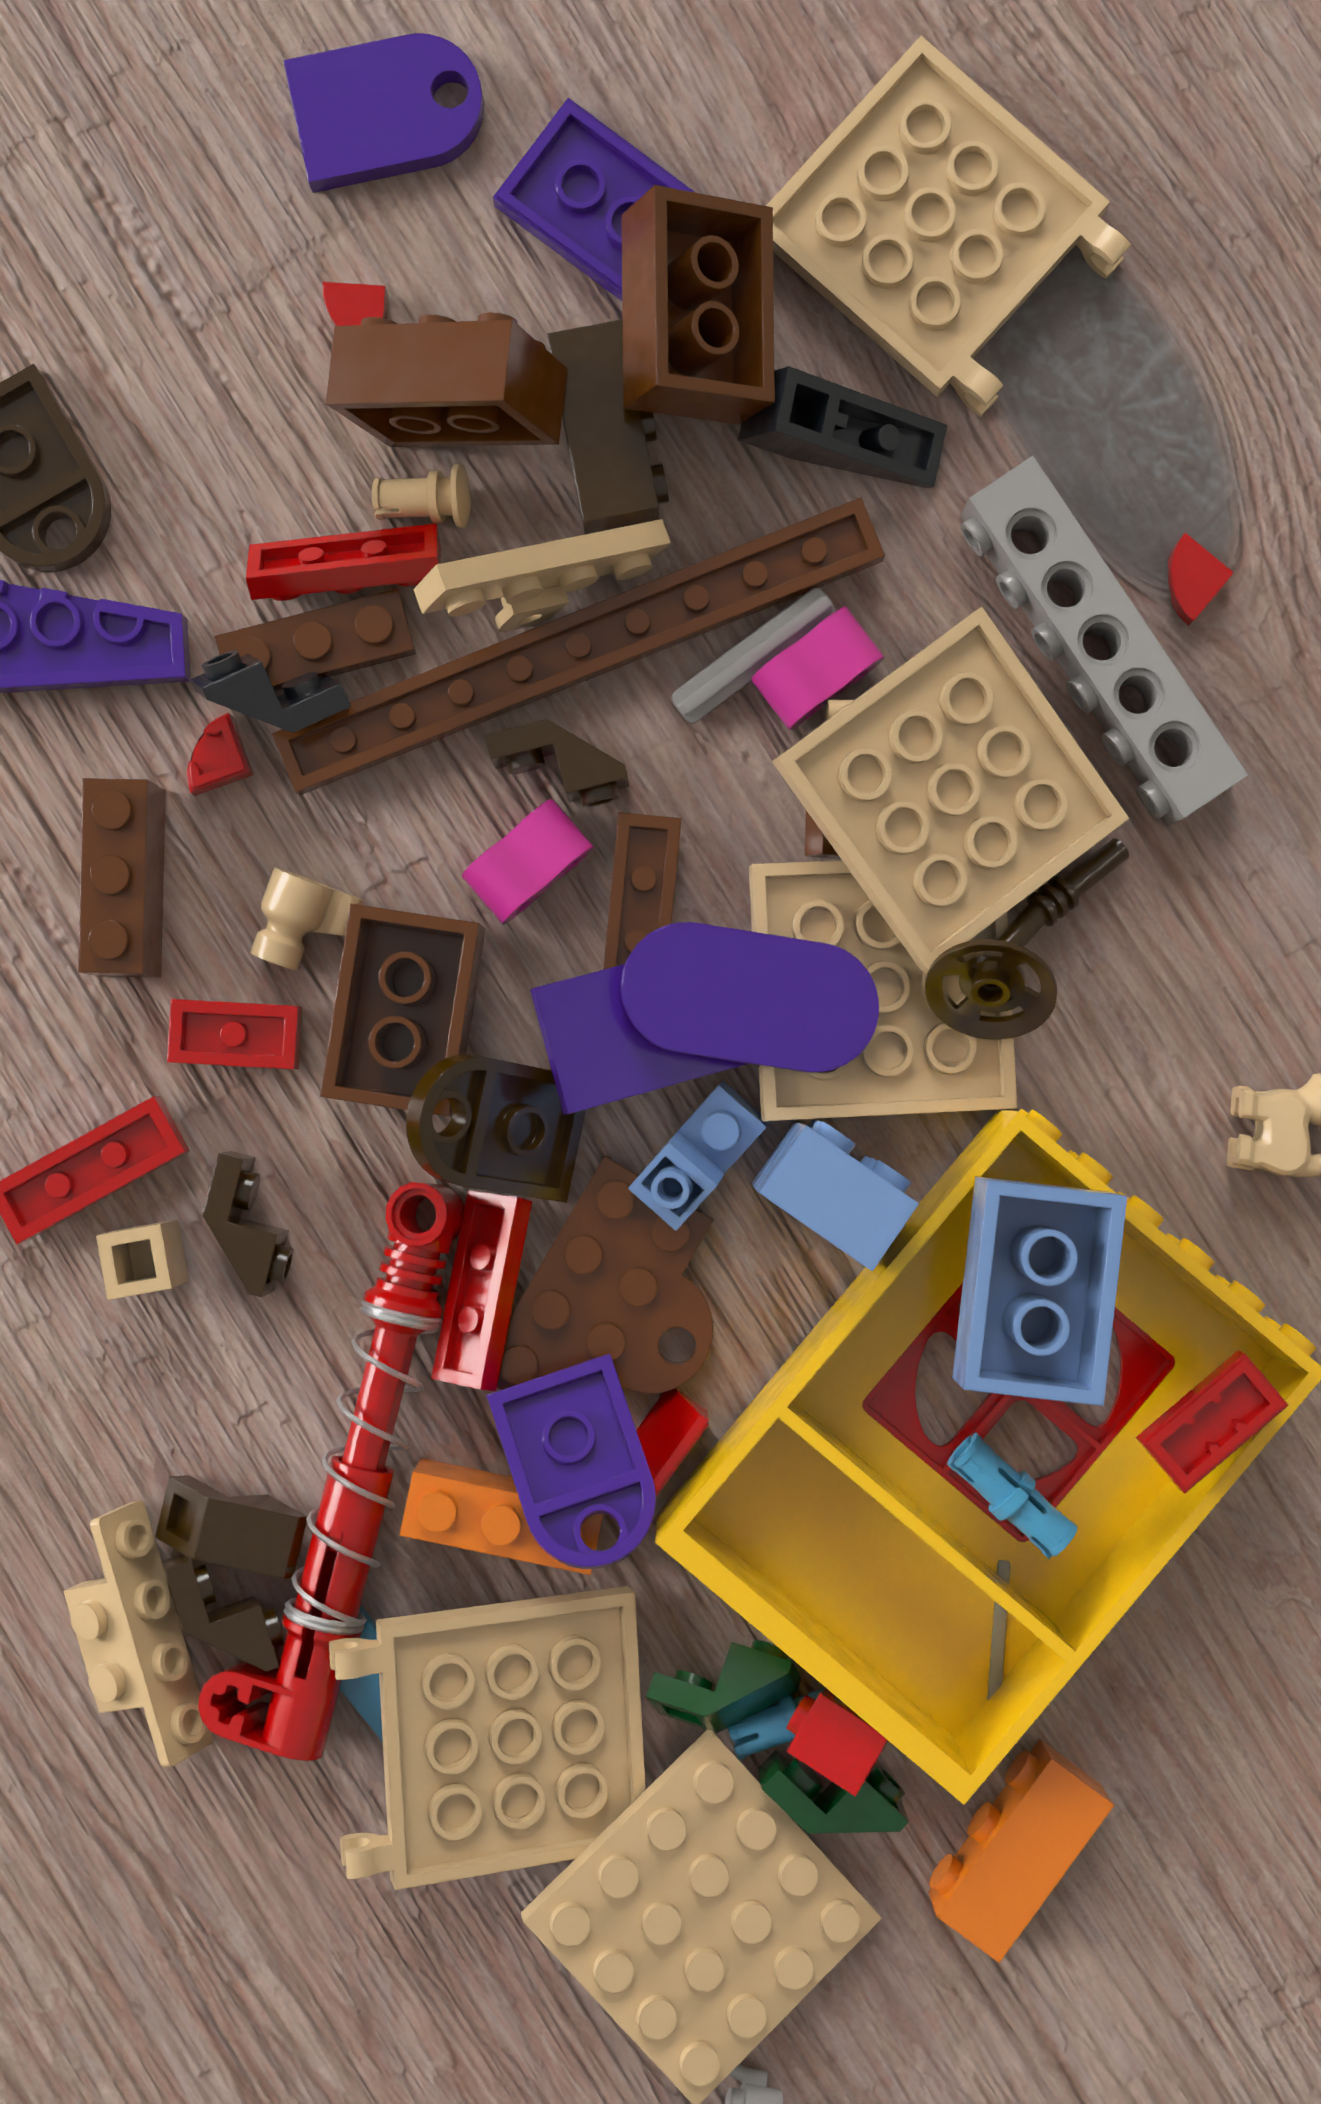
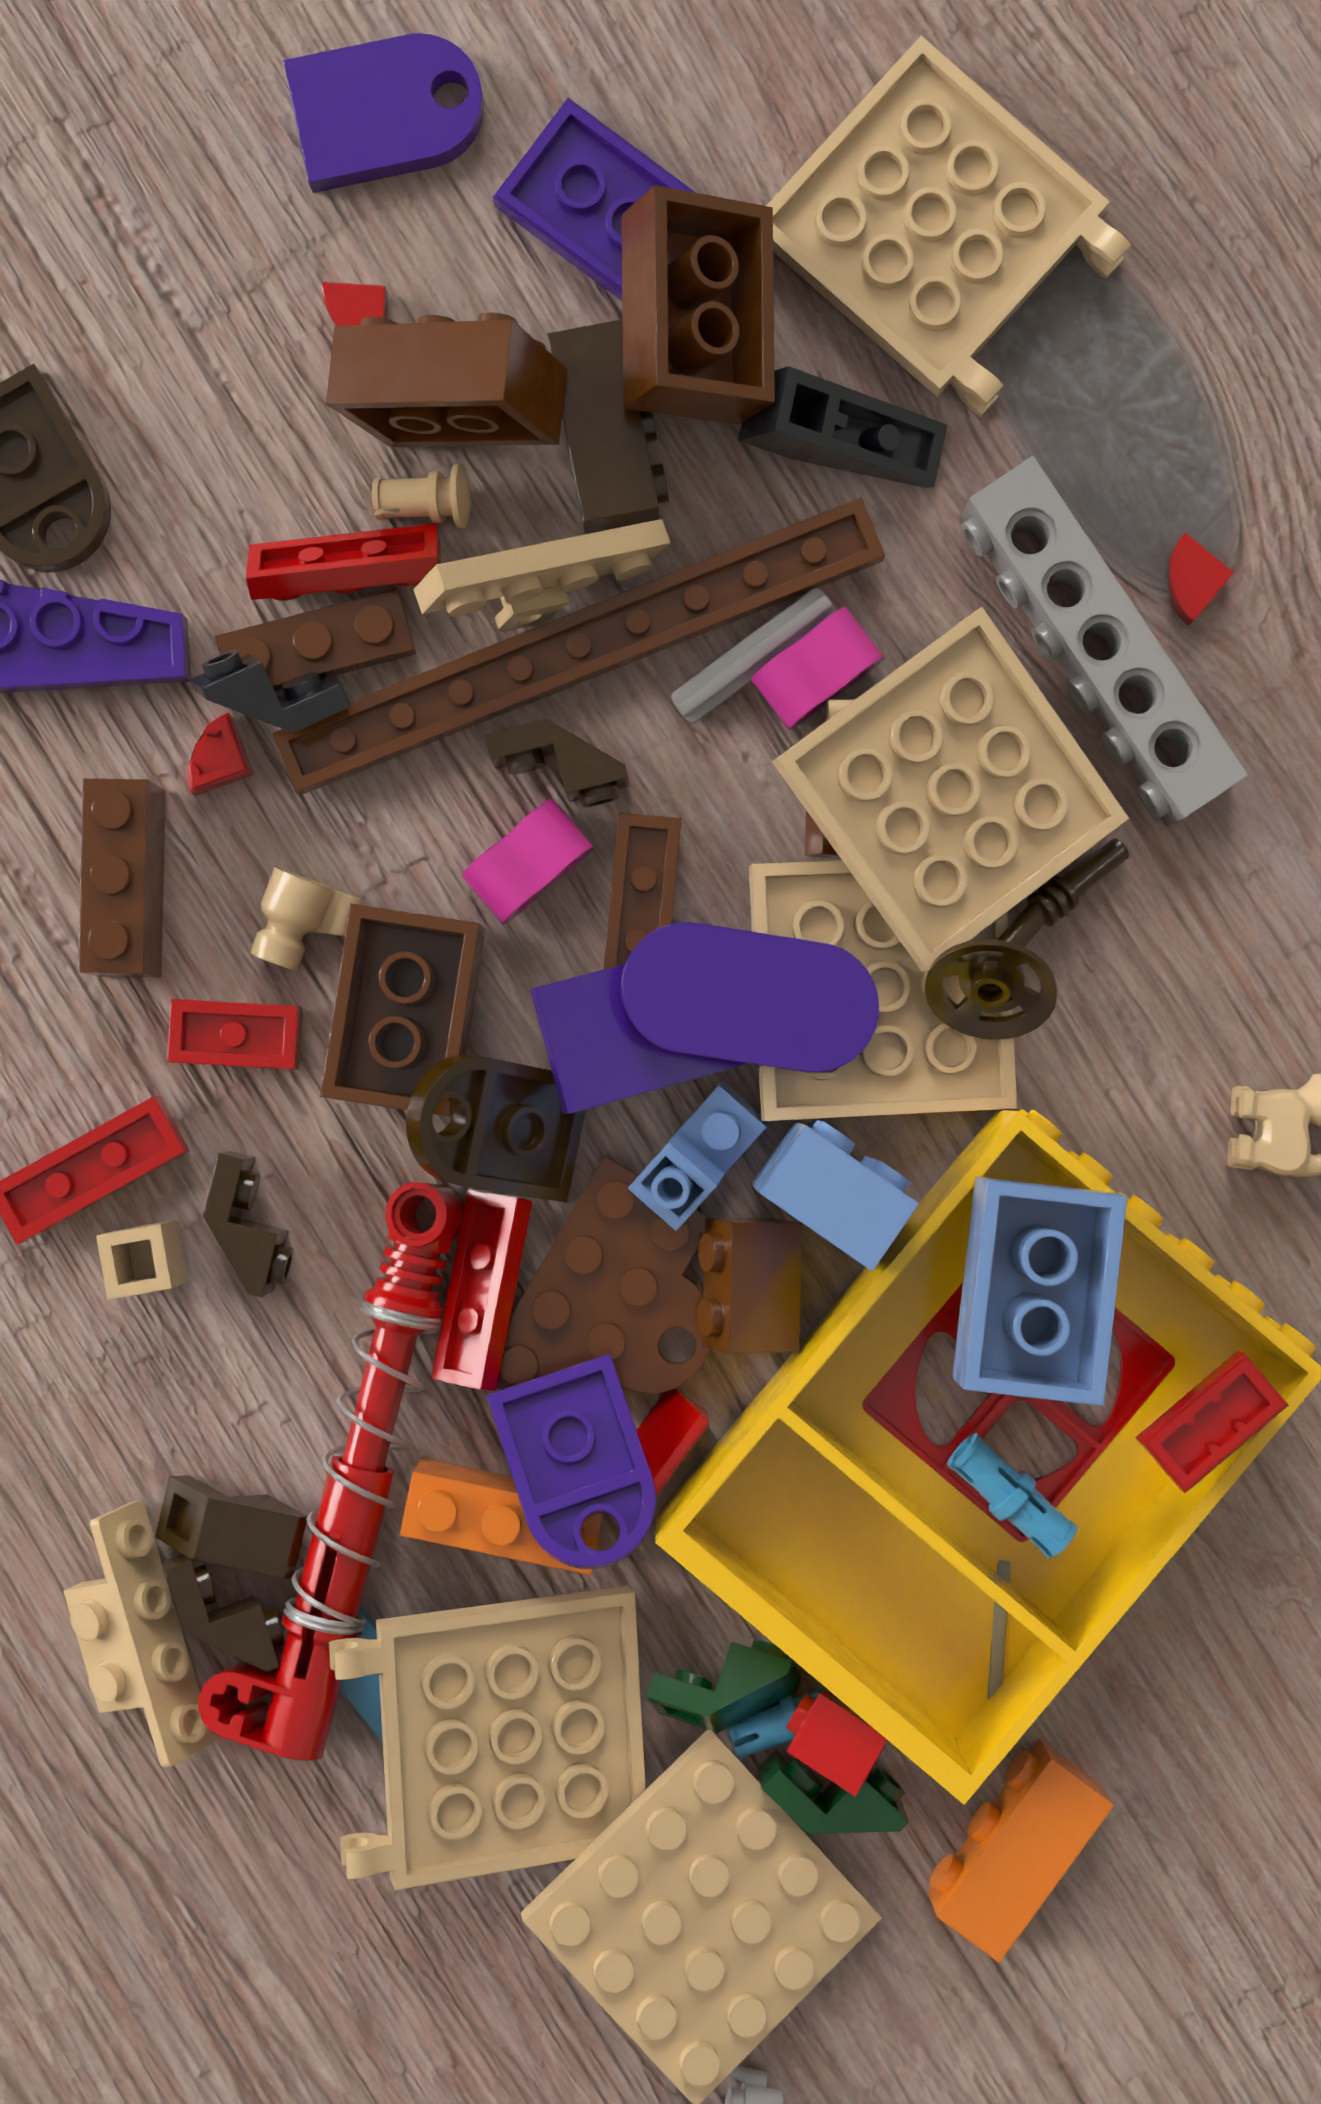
none -> reddish brown brick [696,1218,803,1354]

